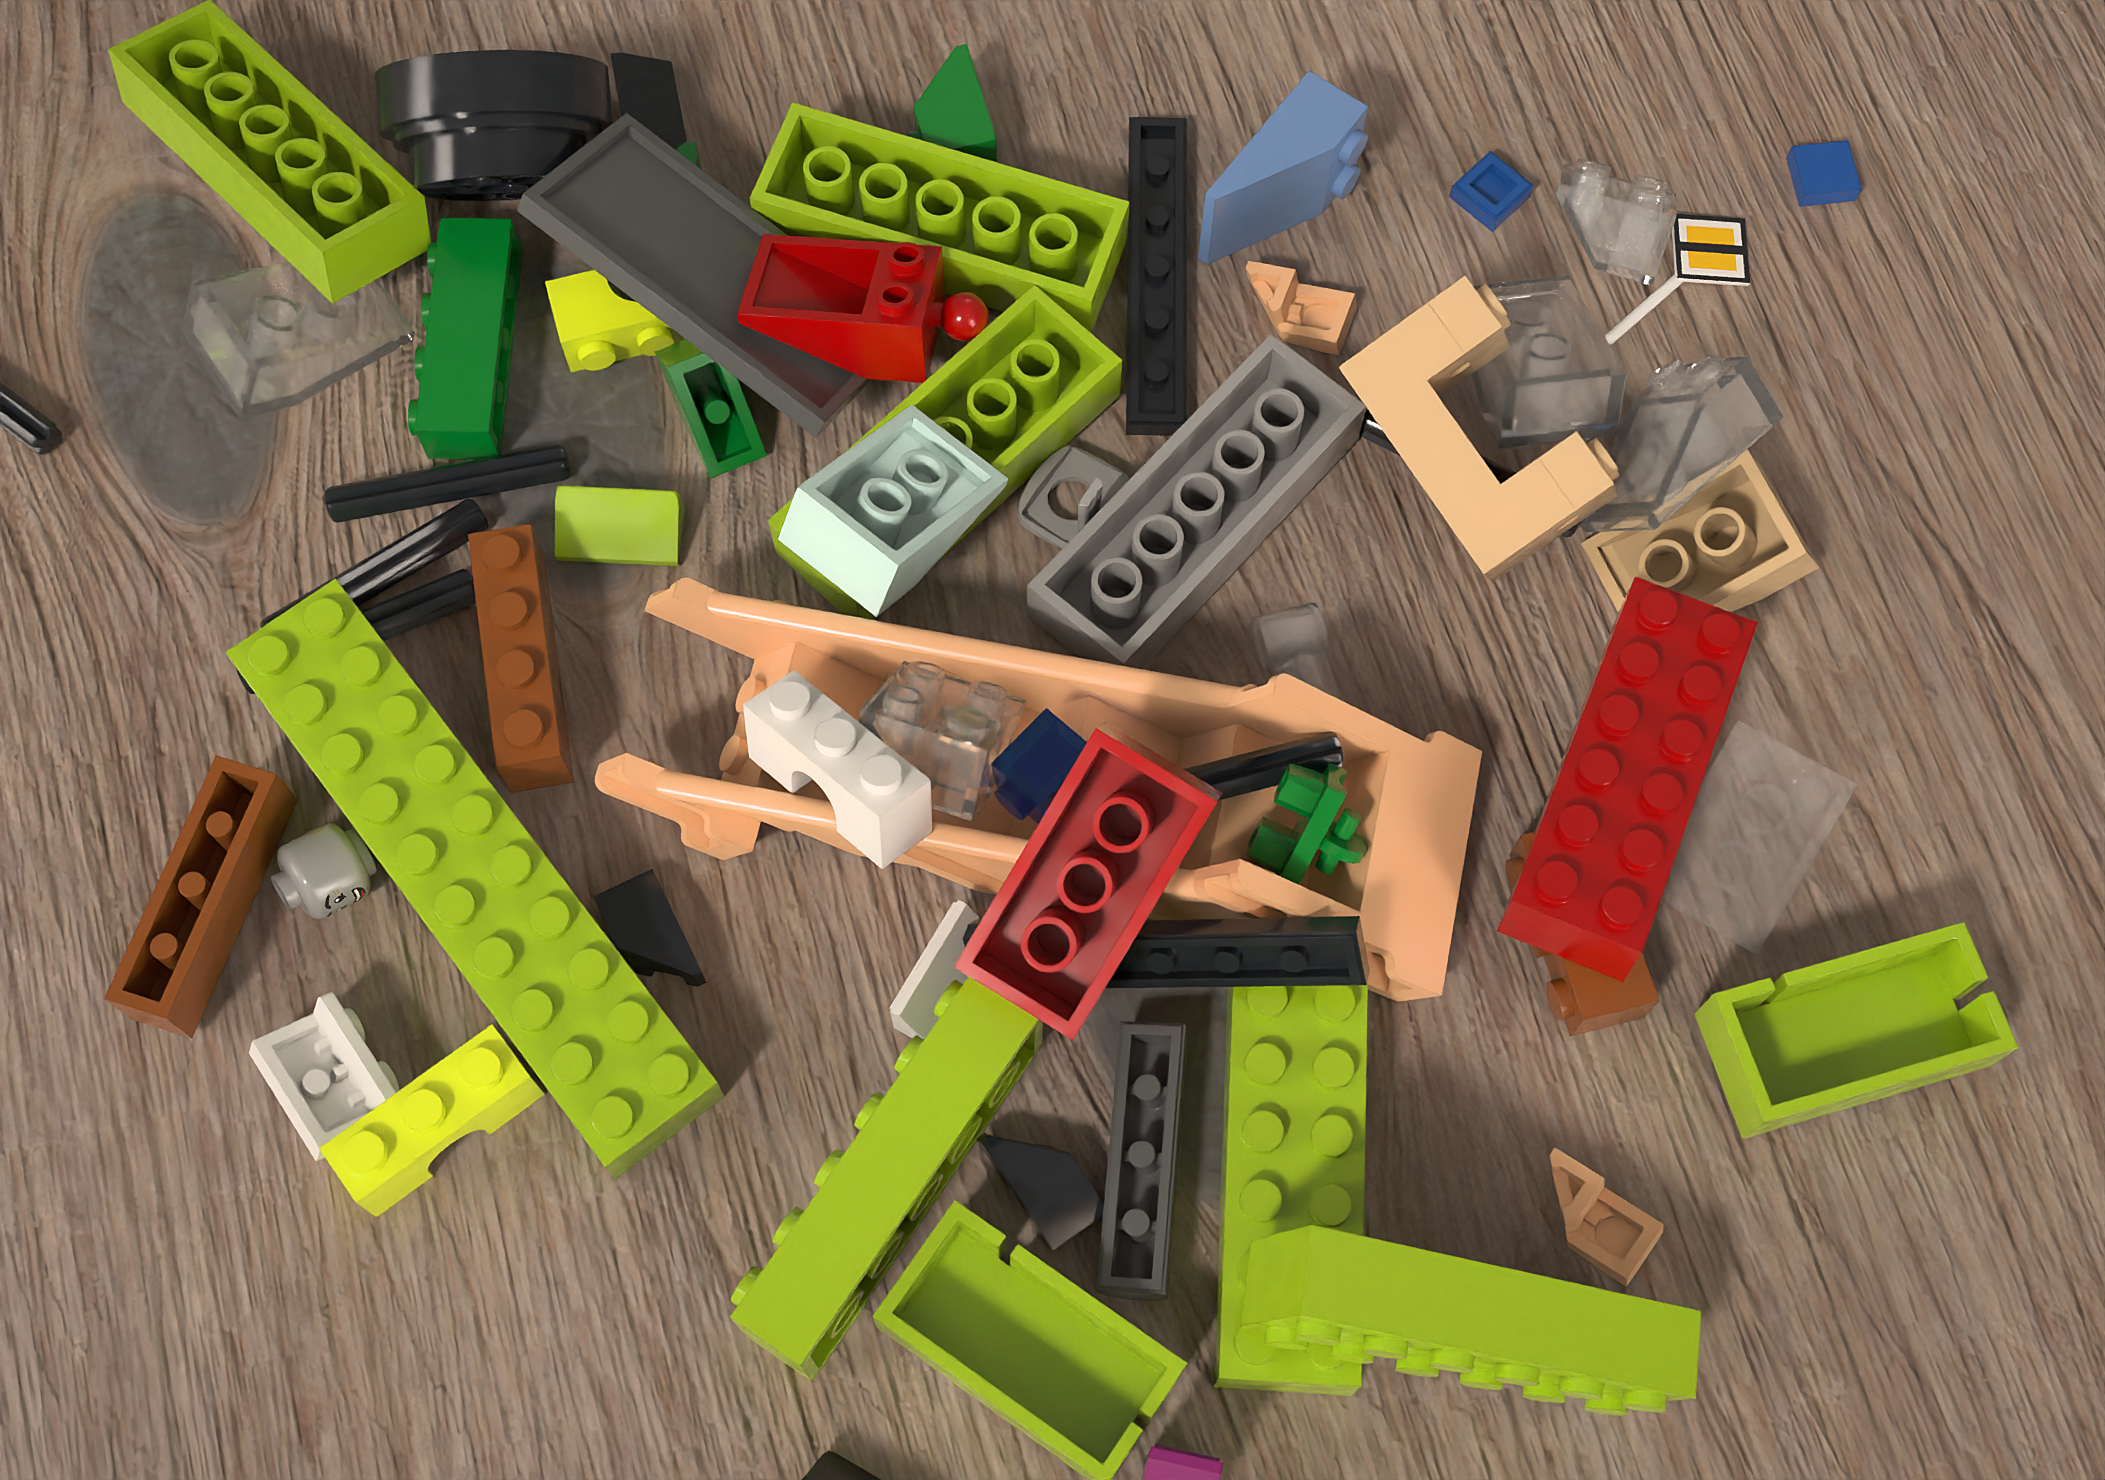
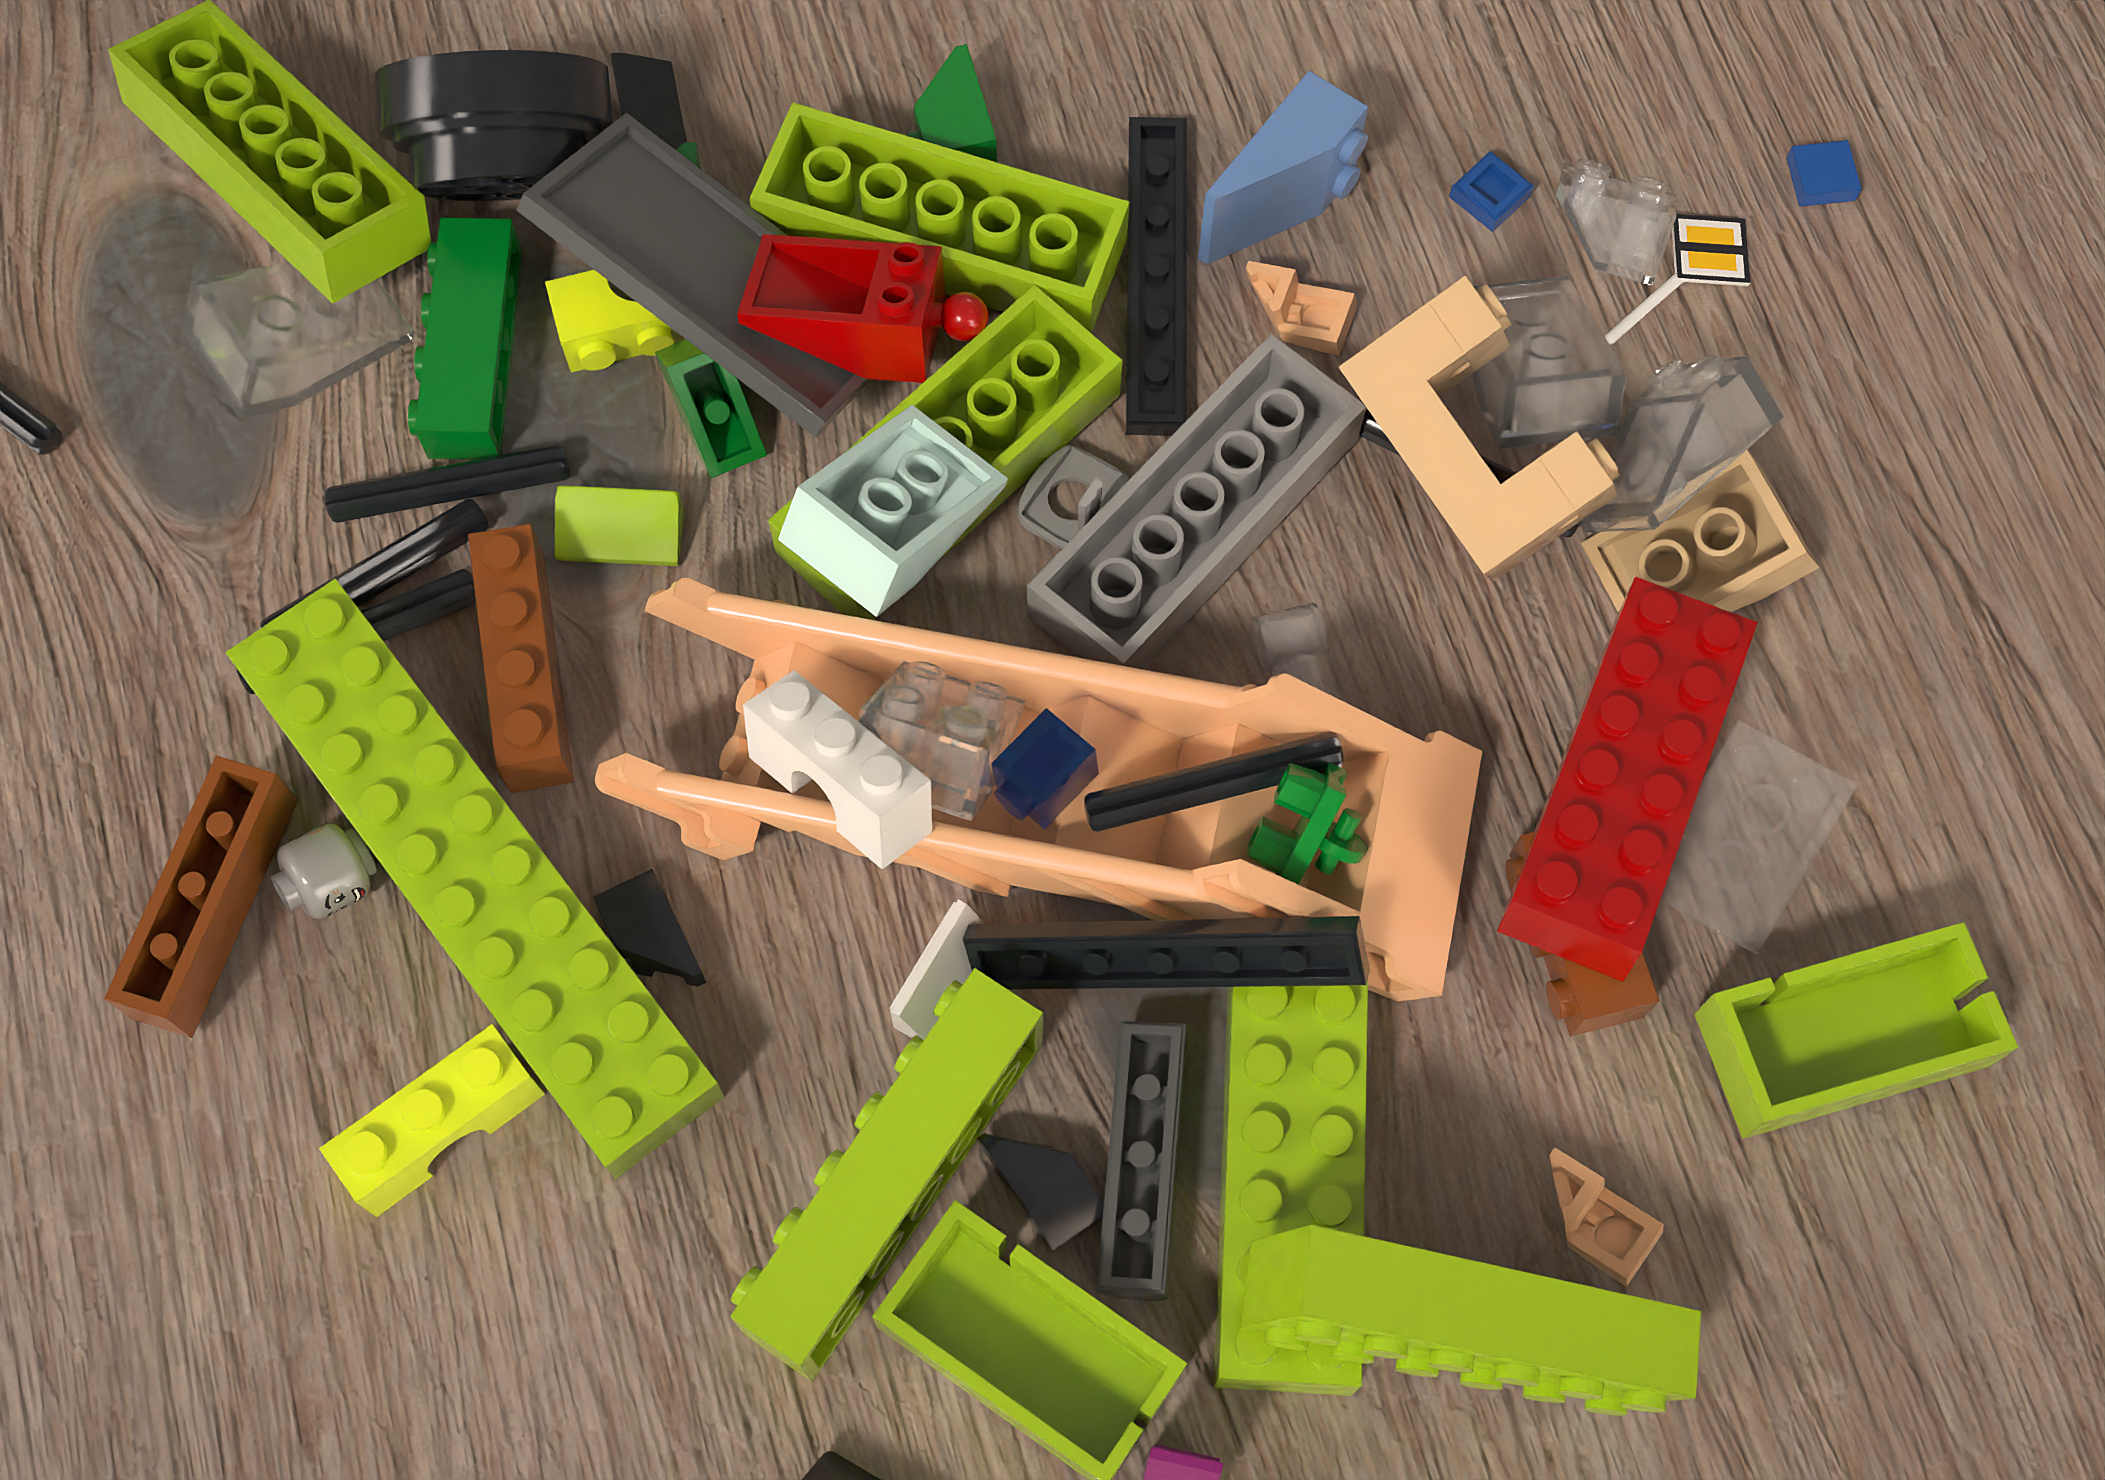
white bracket [249,992,399,1161] -> none
red brick [954,722,1223,1040] -> none

